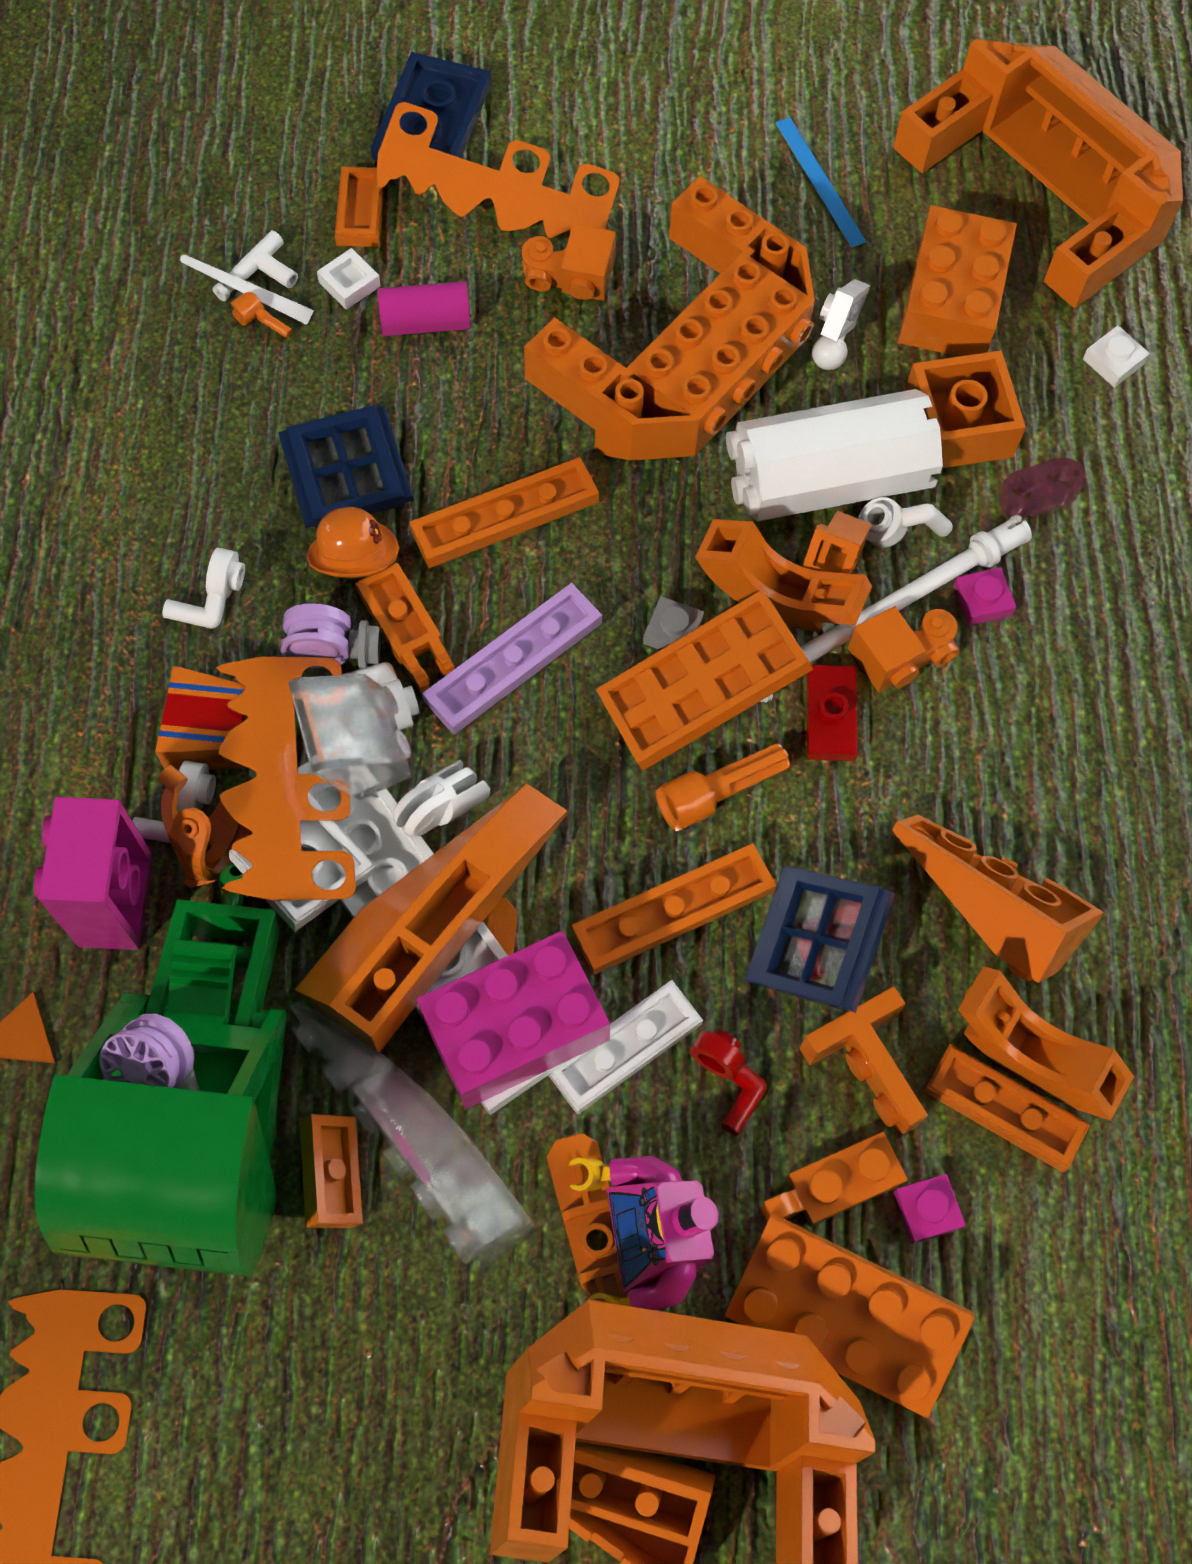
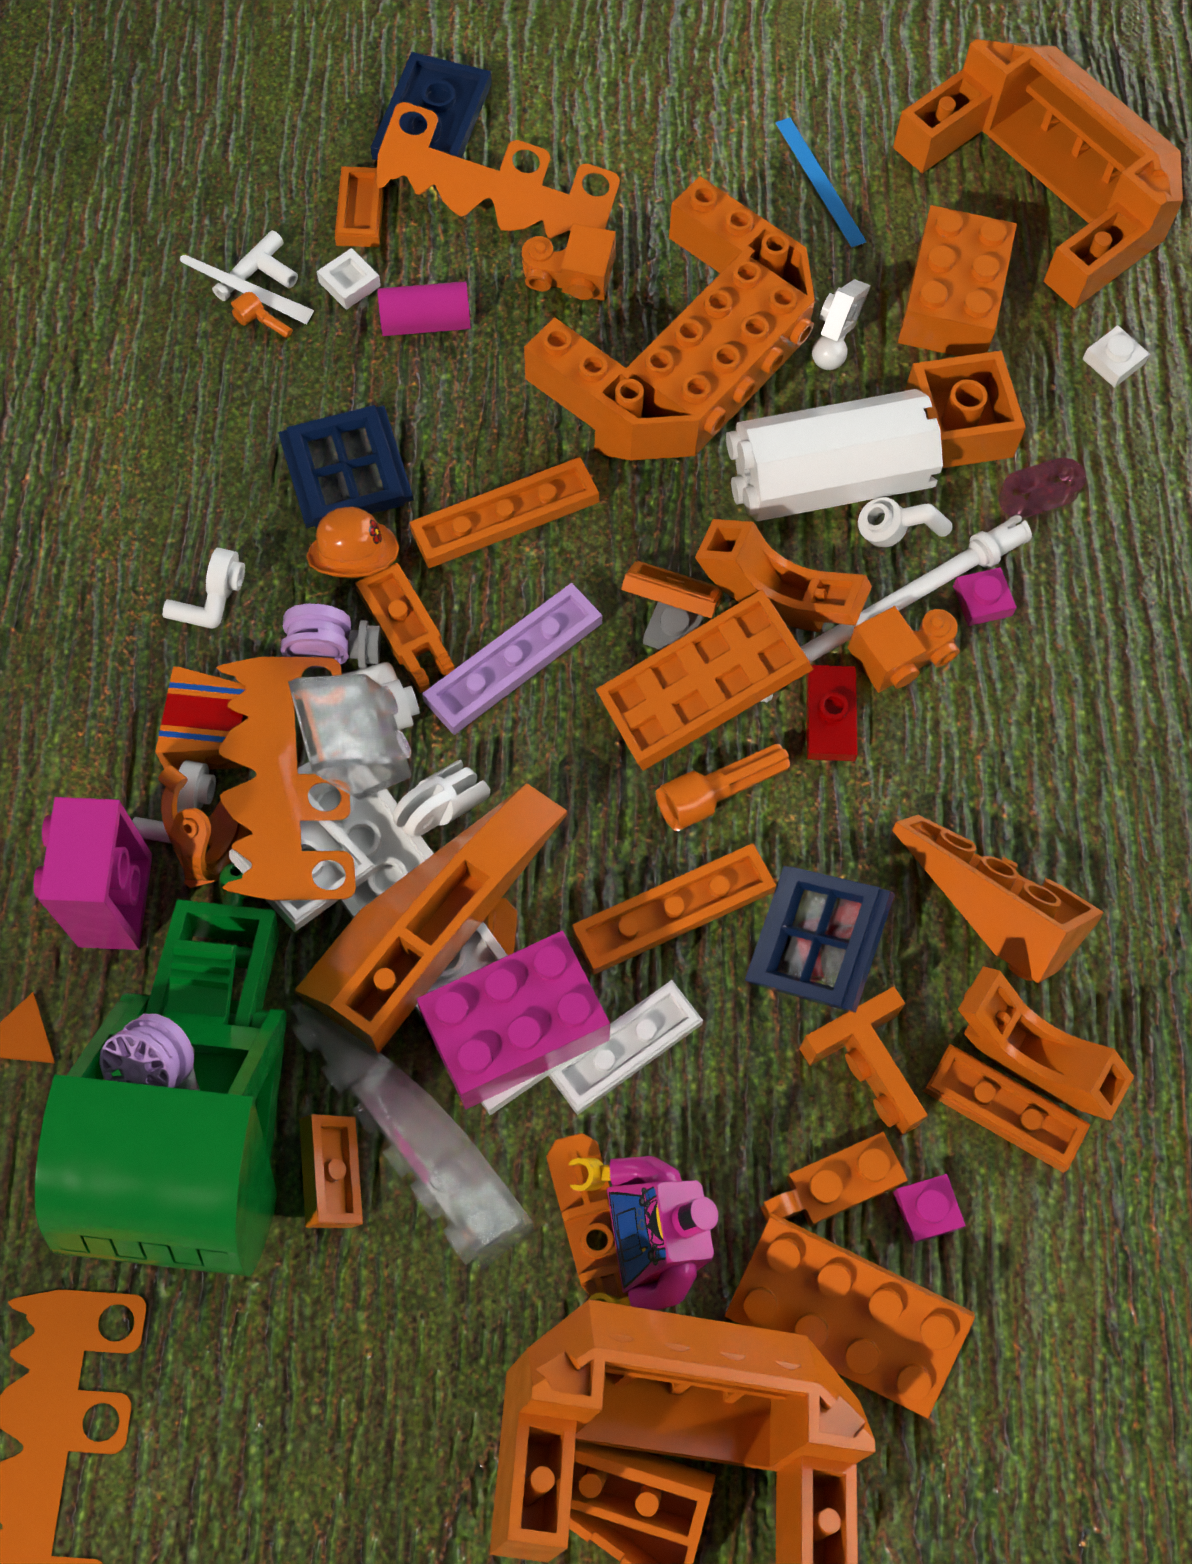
red plate [689,1029,767,1136] -> none
orange brick [802,511,872,574] -> none
none -> orange tile [621,560,724,619]

